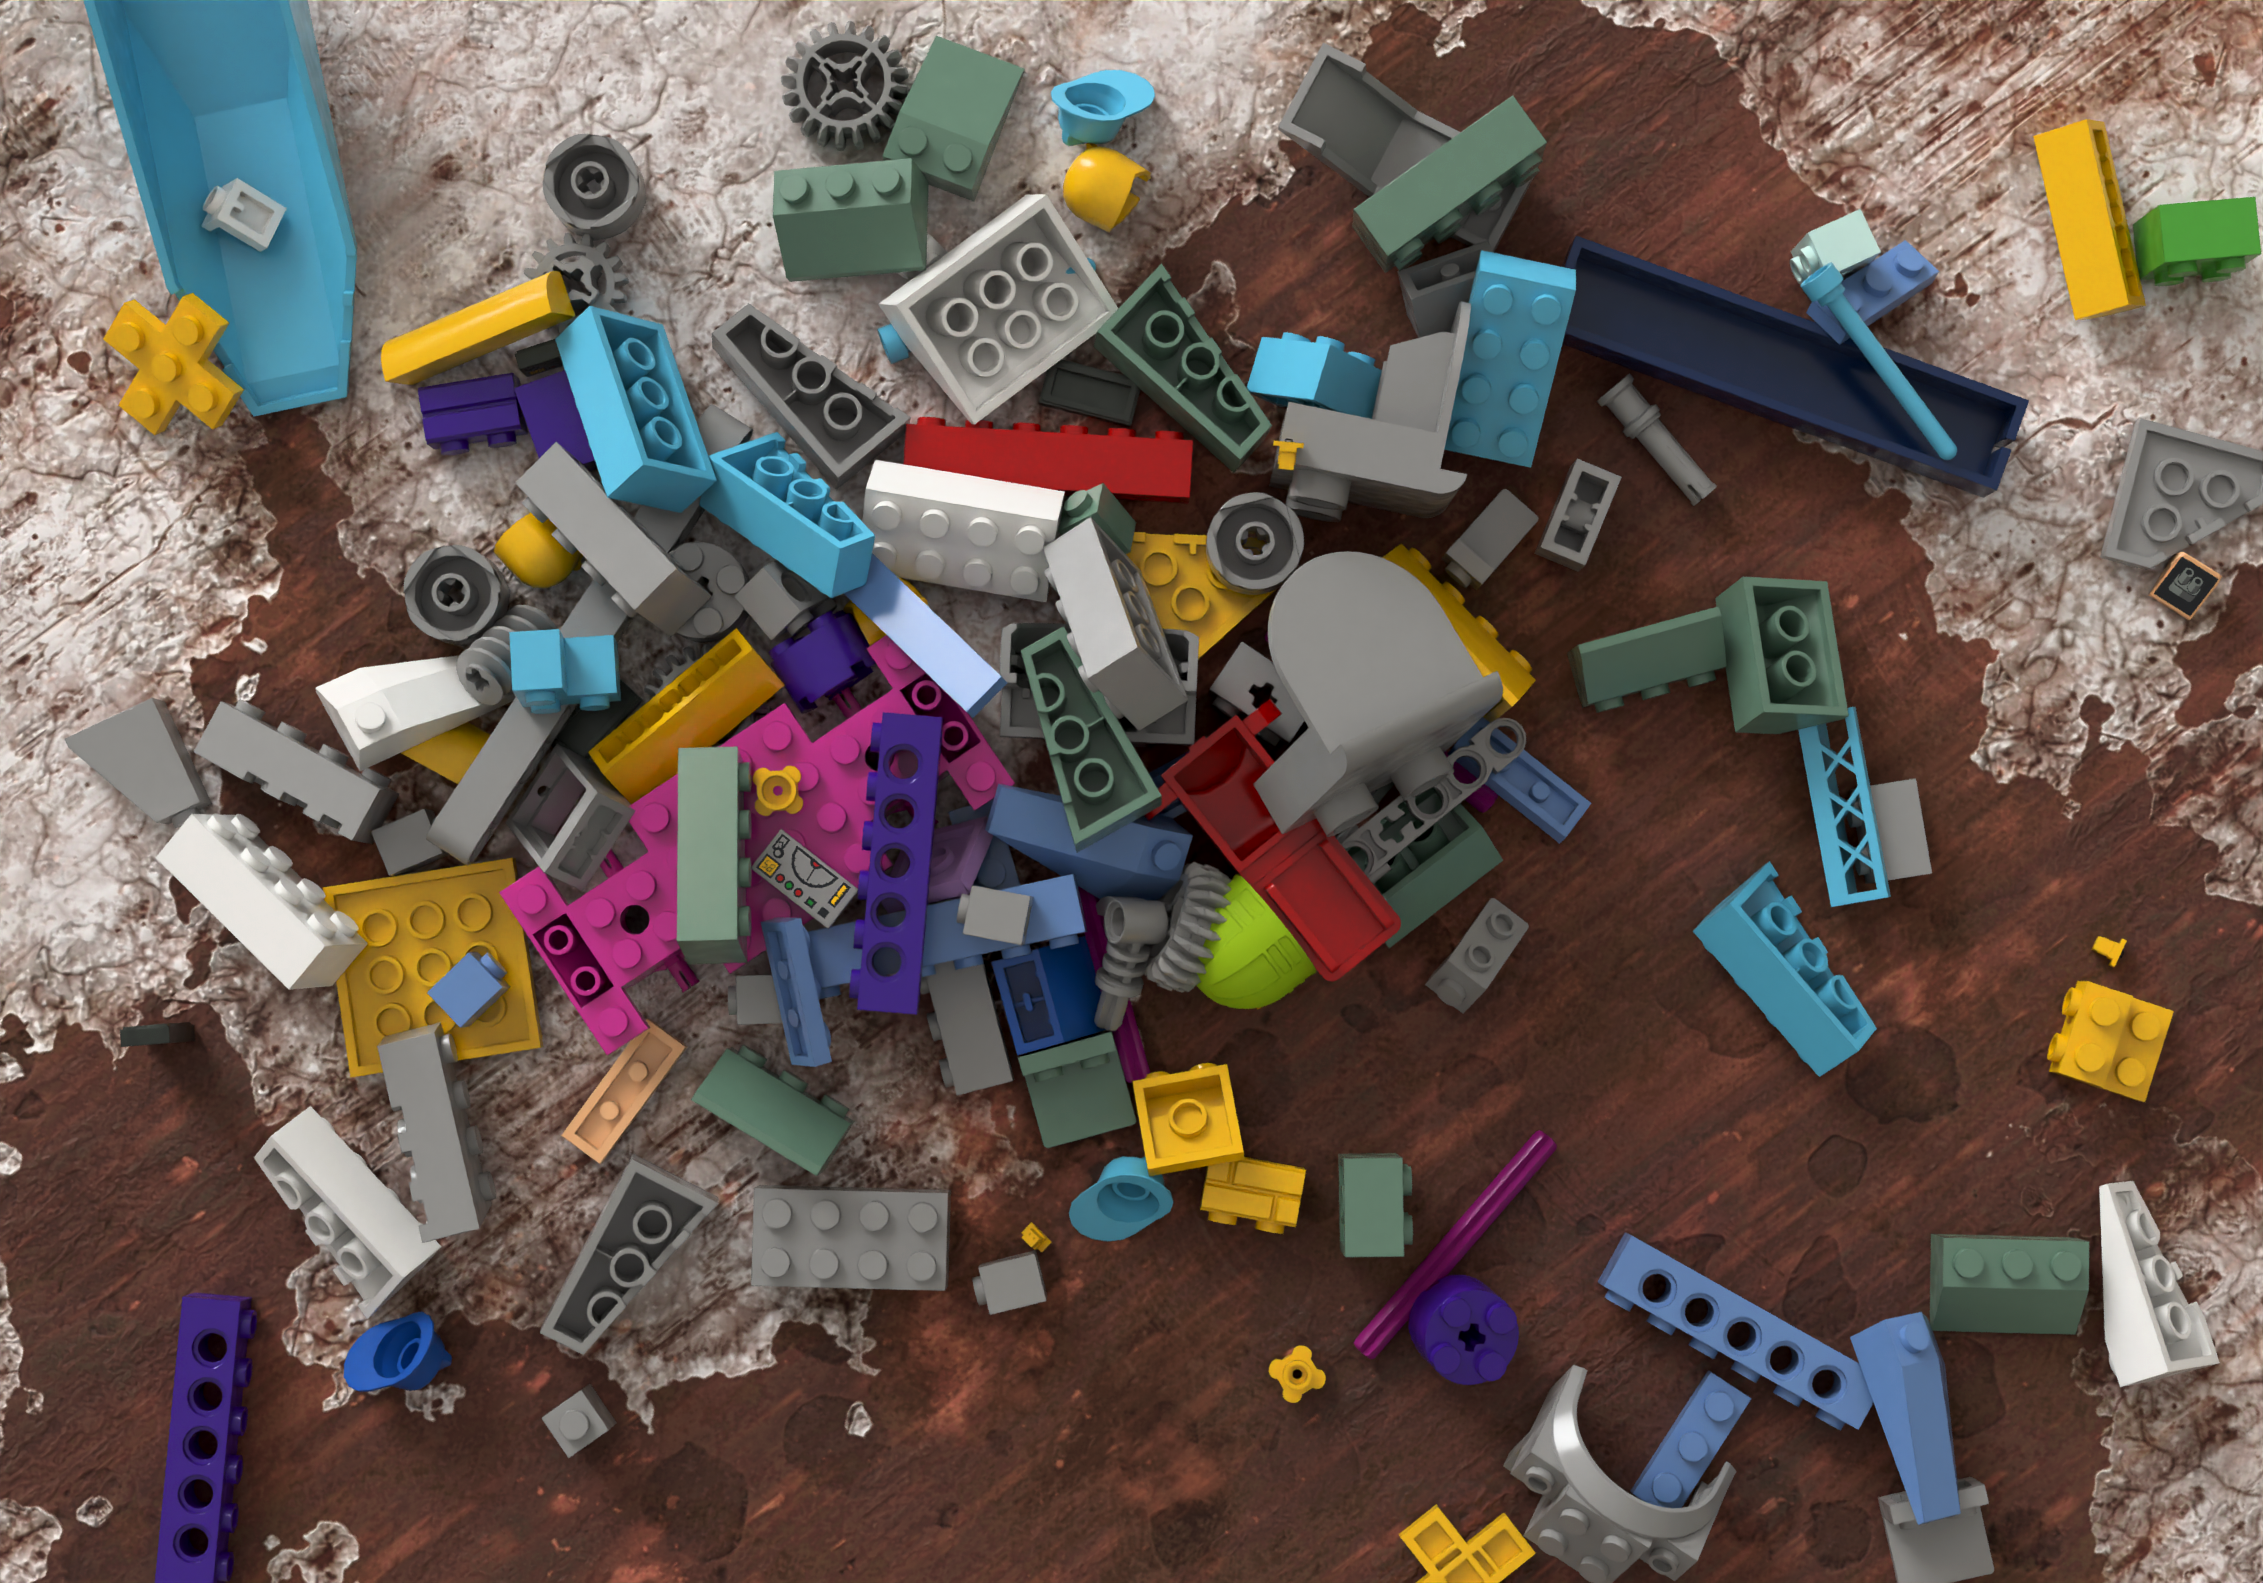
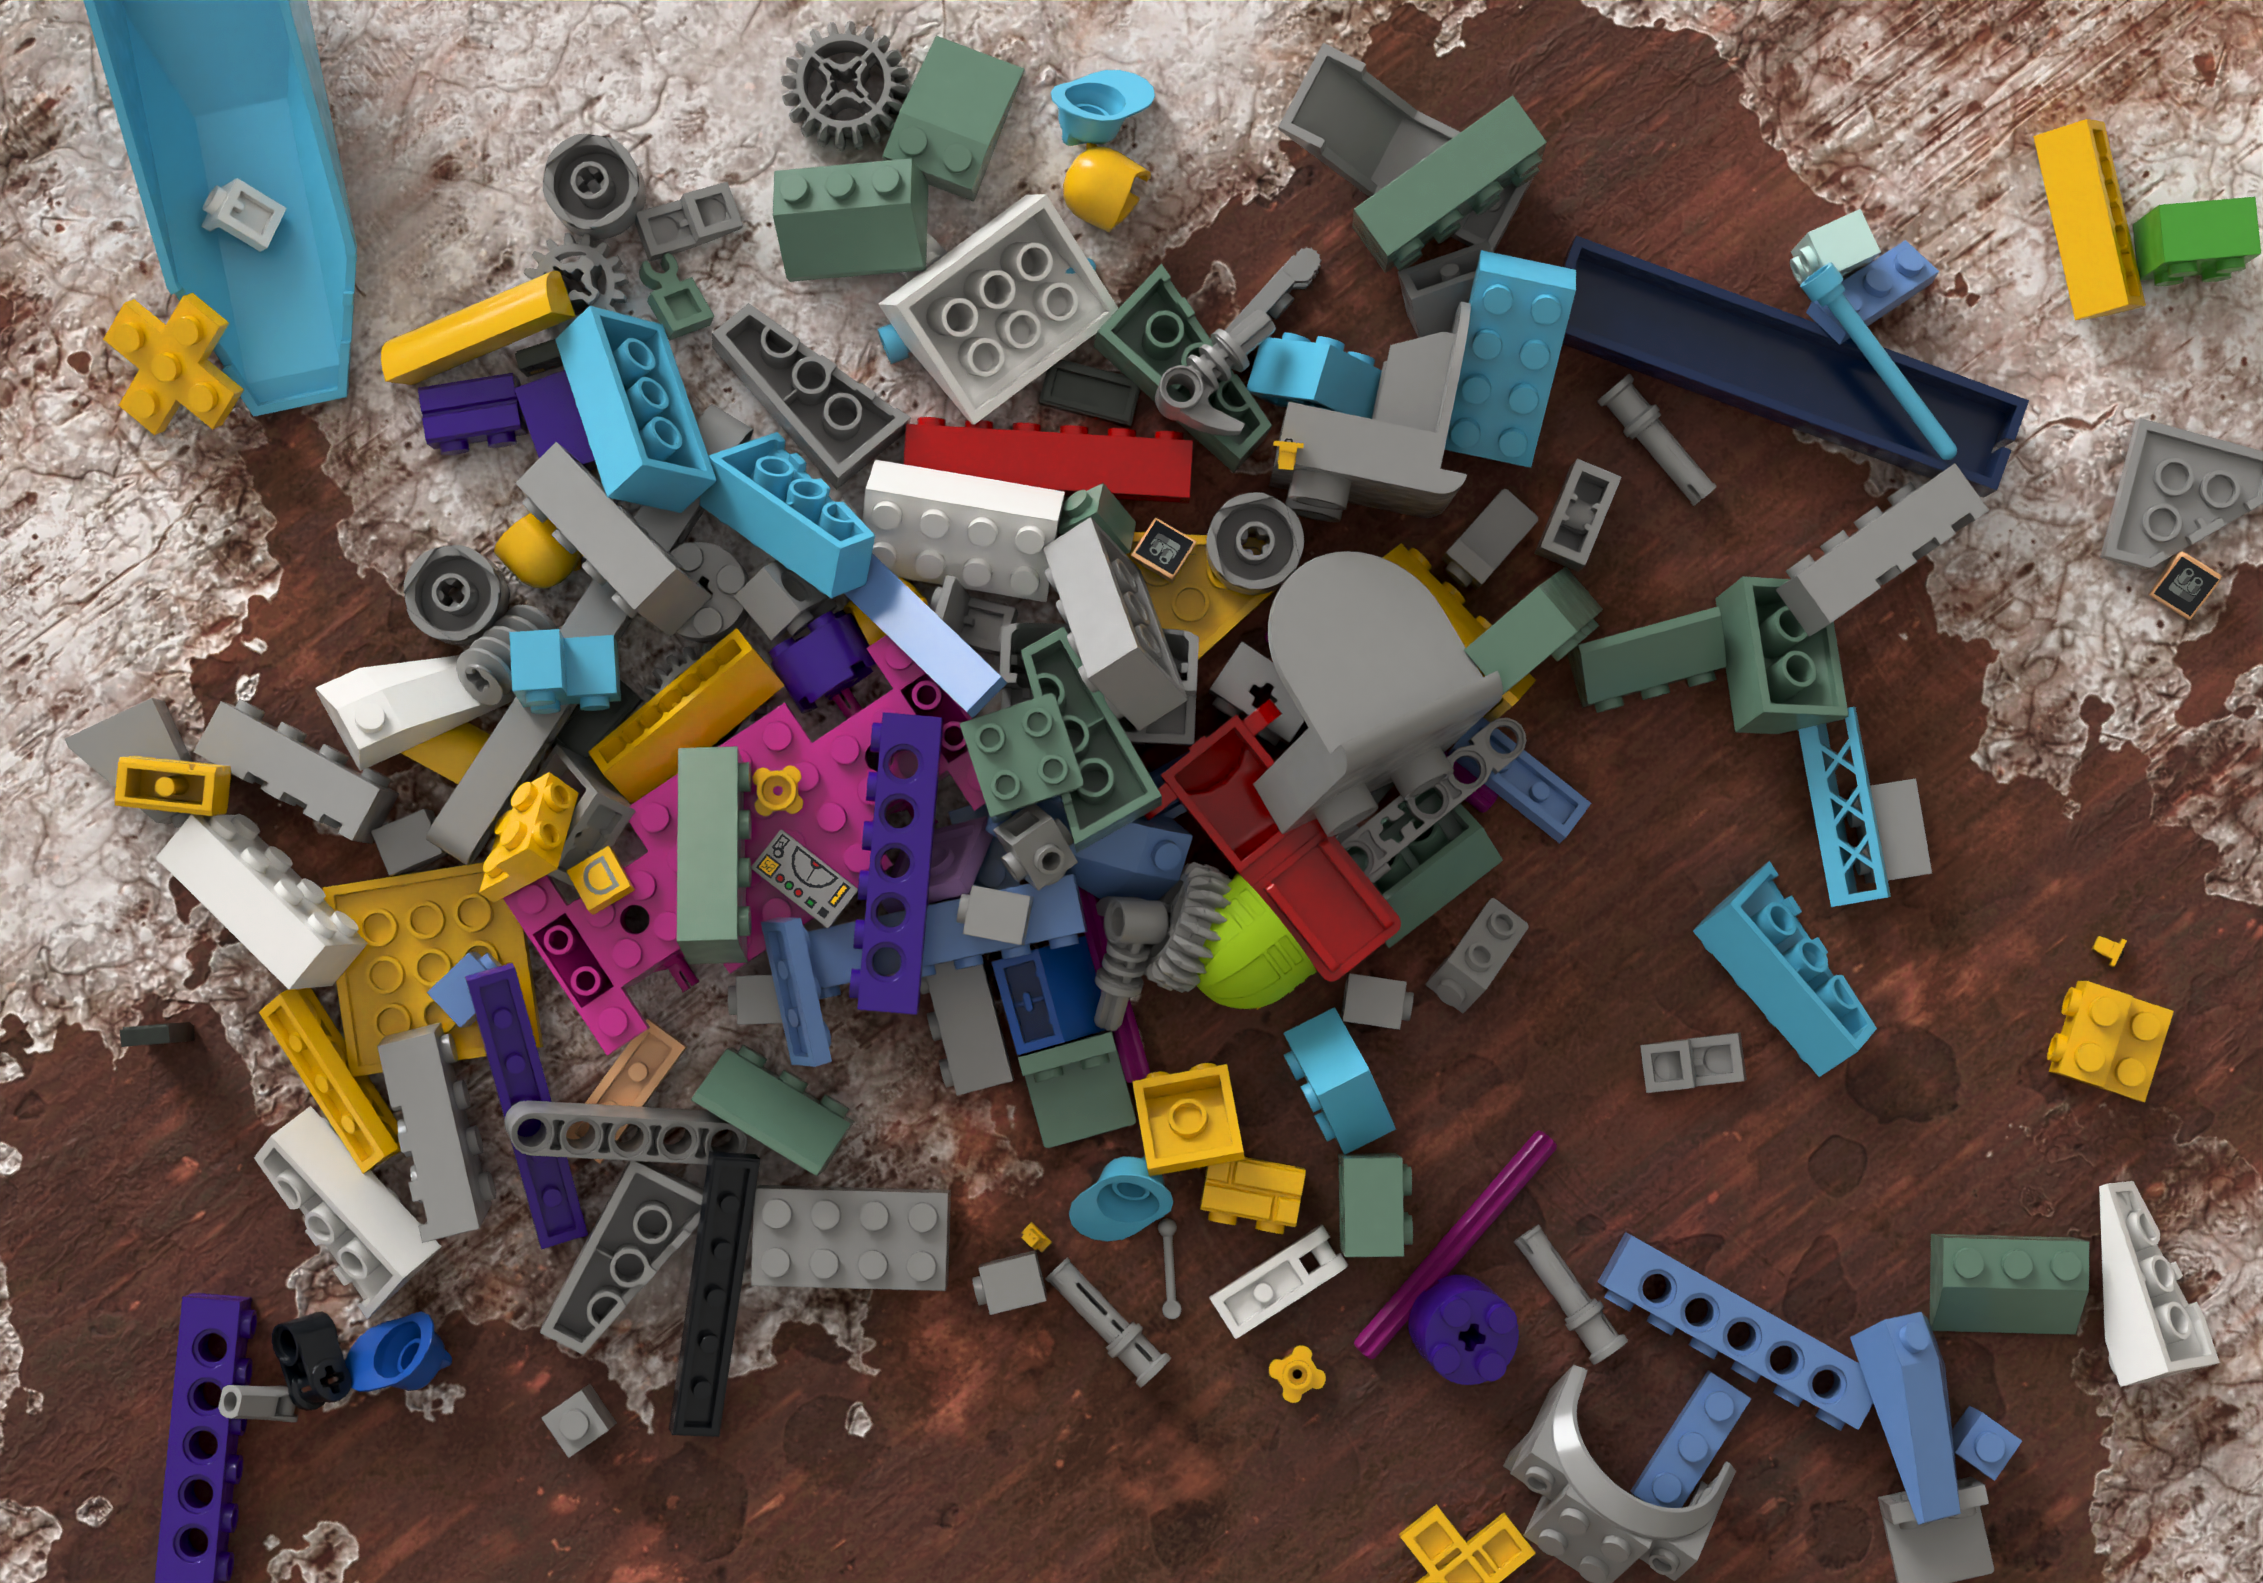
none -> yellow brick [115,756,231,816]
none -> light grey bar [218,1385,304,1422]
none -> yellow fence [259,988,401,1174]
none -> black piece [272,1311,352,1411]
none -> dark purple plate [465,963,588,1249]
none -> yellow plate [479,772,579,903]
none -> light grey beam [504,1100,748,1165]
none -> yellow tile [566,845,635,915]
none -> light grey slope [635,182,743,262]
none -> sand green plate [639,252,714,341]
none -> black tile [669,1151,760,1437]
none -> light grey bracket [930,575,1019,656]
none -> sand green bracket [959,693,1084,824]
none -> light grey brick [993,804,1078,891]
none -> light grey pin [1045,1257,1171,1388]
none -> slope [1131,517,1197,583]
none -> light grey piece [1155,309,1276,436]
none -> light grey hinge [1158,1218,1182,1319]
none -> white plate [1209,1225,1348,1339]
none -> light grey hinge [1224,247,1322,333]
none -> medium azure brick [1283,1007,1396,1155]
none -> light grey brick [1341,973,1414,1030]
none -> sand green wedge [1464,567,1603,695]
none -> light grey pin [1514,1224,1628,1365]
none -> light grey slope [1640,1032,1747,1093]
none -> light grey wedge [1776,463,1989,637]
none -> medium blue brick [1952,1406,2022,1481]

